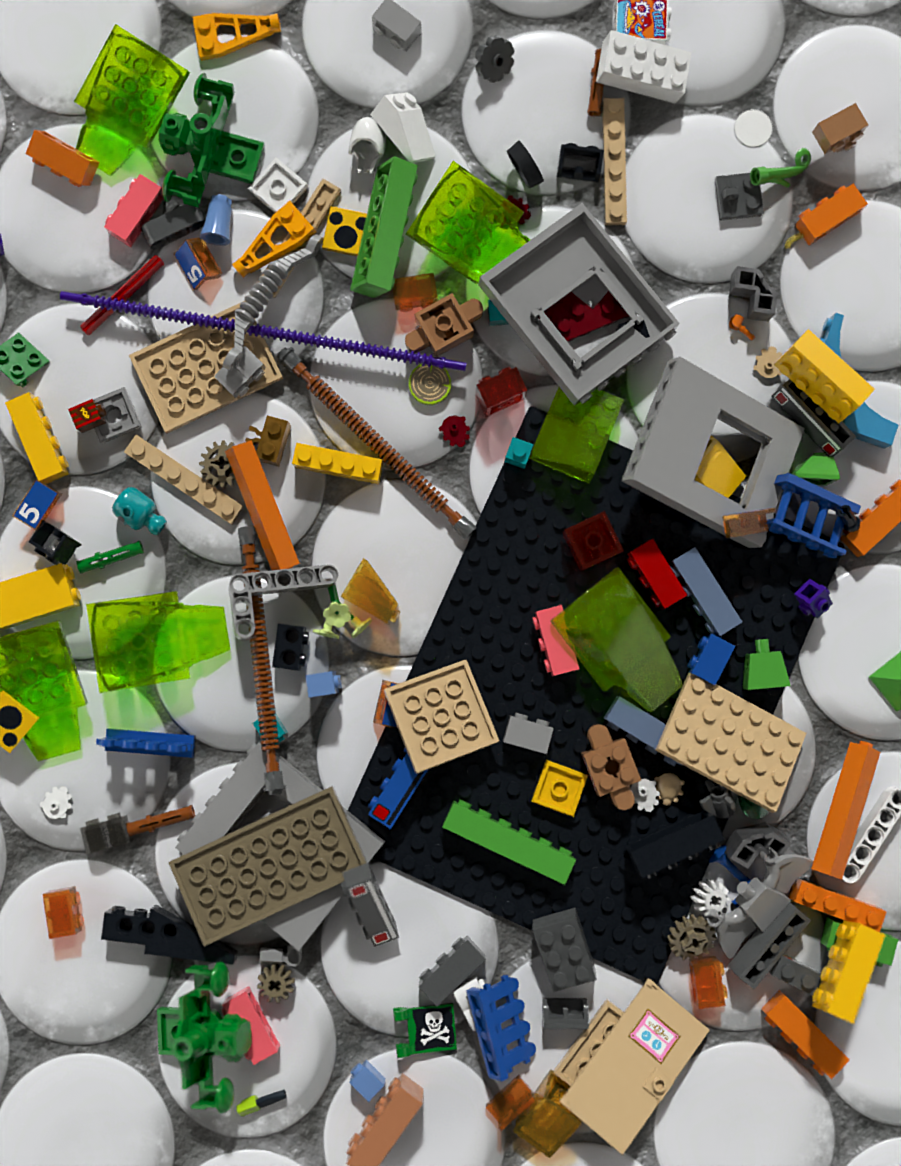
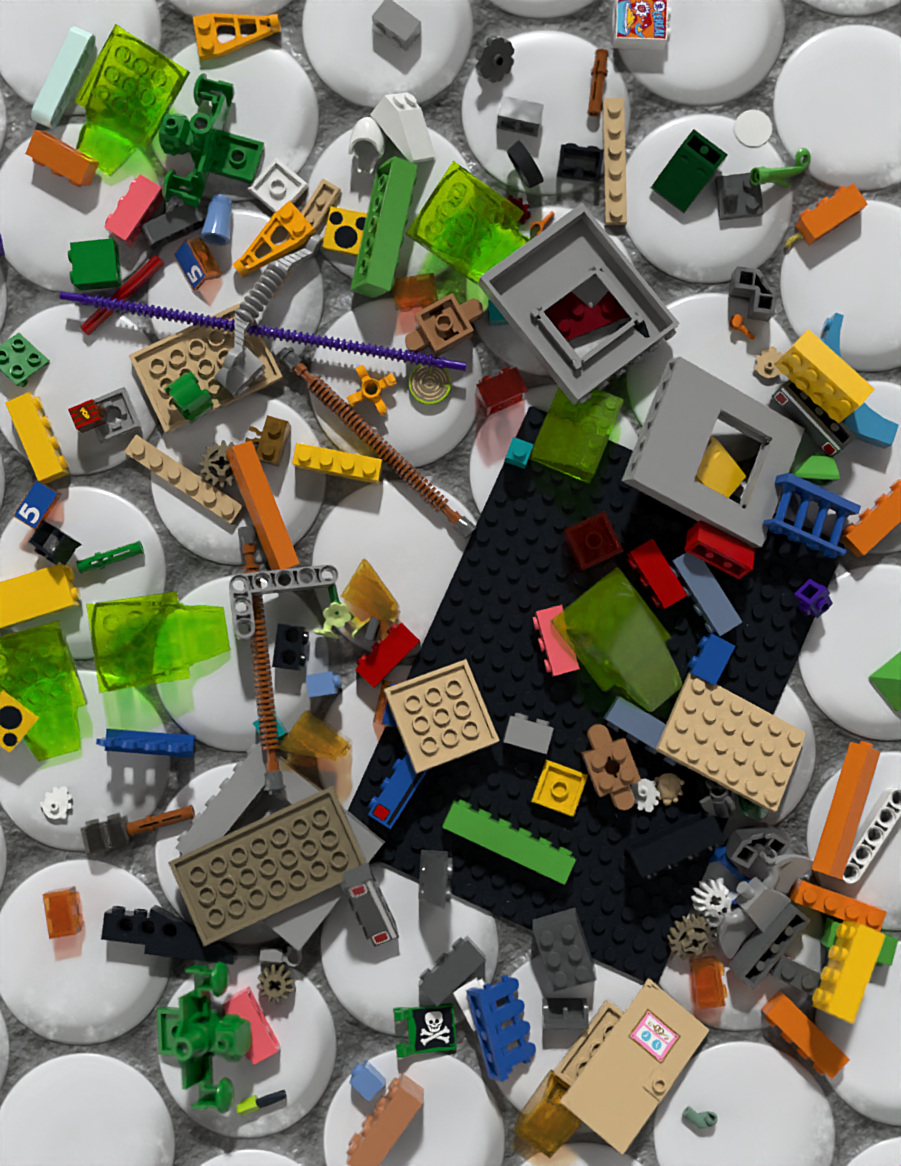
teal piece [112,487,167,535] -> none
dark red piece [439,415,470,447] -> none
clear orange panel [486,1075,535,1131] -> none
white brick [596,30,692,103] -> none
clear orange panel [723,508,776,538] -> none
bright green torso [743,639,790,690] -> none
medium nougat brick [812,103,869,154] -> none
black pin [837,505,861,532] -> none
none -> light aqua beam [31,26,96,129]
none -> green piece [68,238,123,292]
none -> green brick [164,371,214,424]
none -> clear yellow slope [278,709,352,761]
none -> light orange pin [346,364,397,416]
none -> red brick [355,622,420,688]
none -> dark grey tile [364,617,381,641]
none -> dark grey slope [418,850,452,908]
none -> hinge [496,96,544,137]
none -> orange hand [530,211,555,236]
none -> dark green slope [651,129,728,213]
none -> sand green arm [682,1106,718,1129]
none -> red brick [685,520,755,580]

